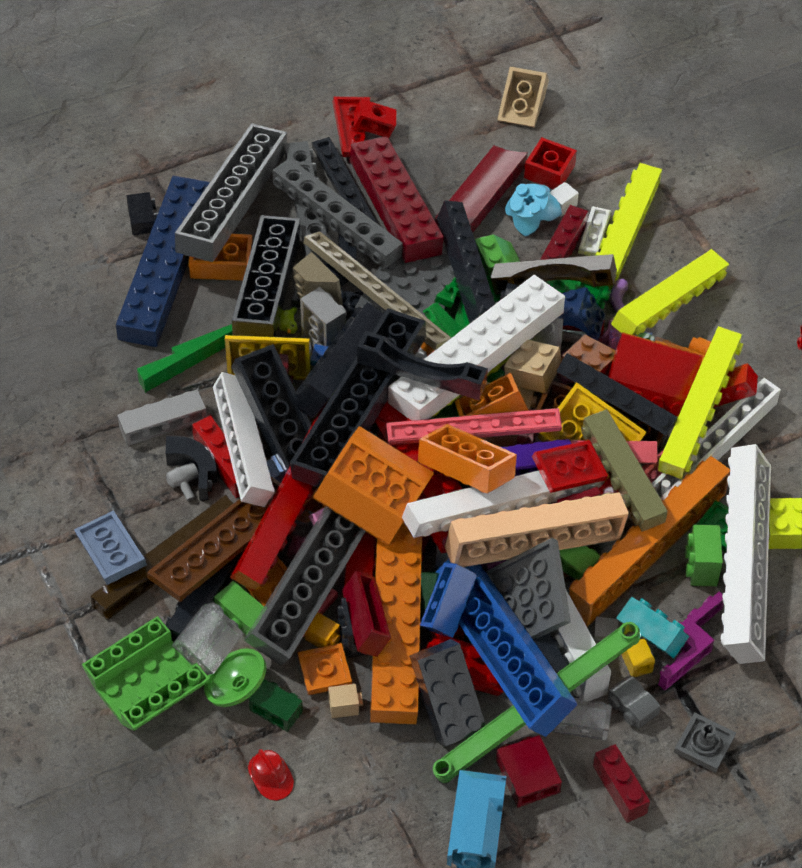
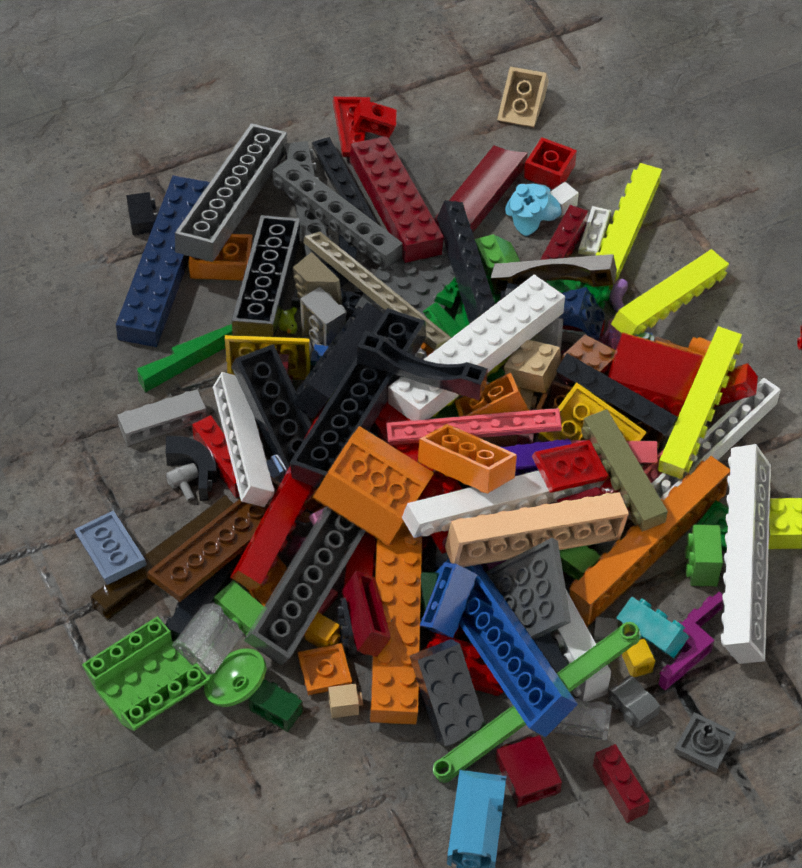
red piece [248,749,294,801] -> none

